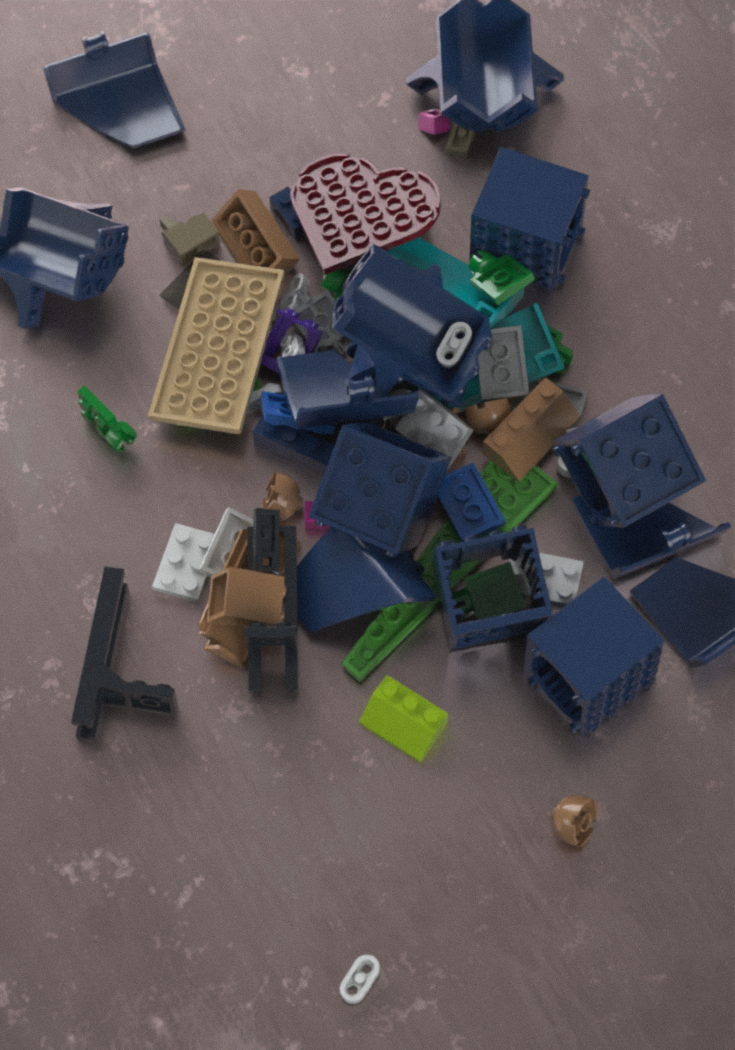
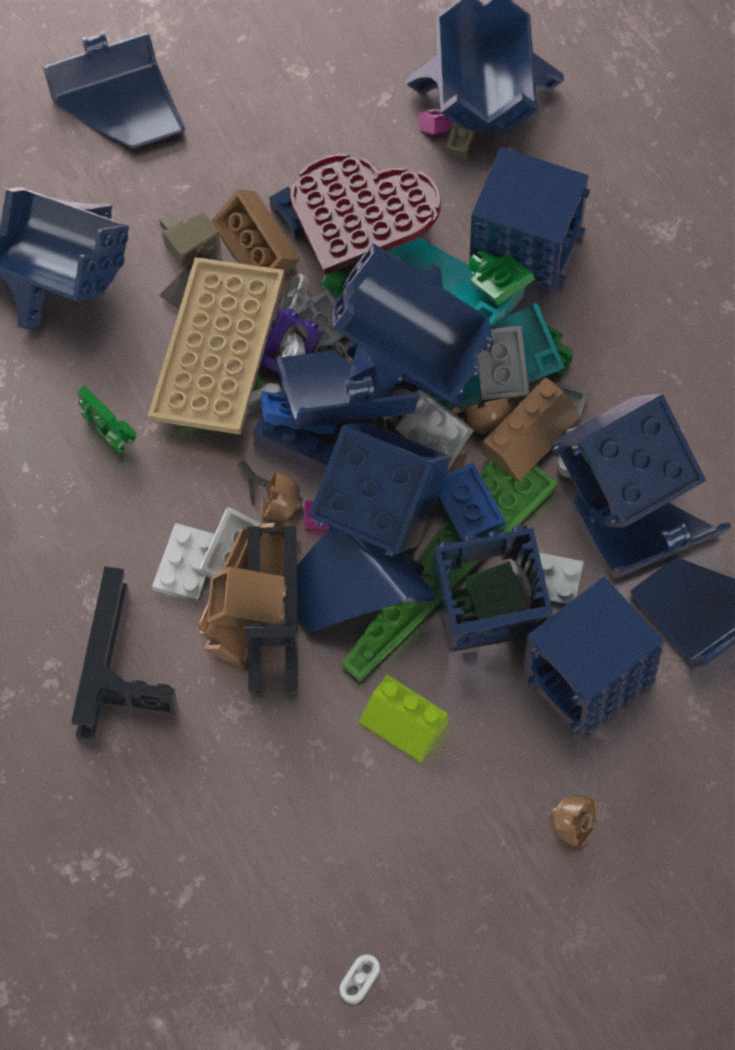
black plate [251,508,280,575] -> none
white plate [437,322,472,368] -> none
none -> clear smoke plant [237,460,269,505]

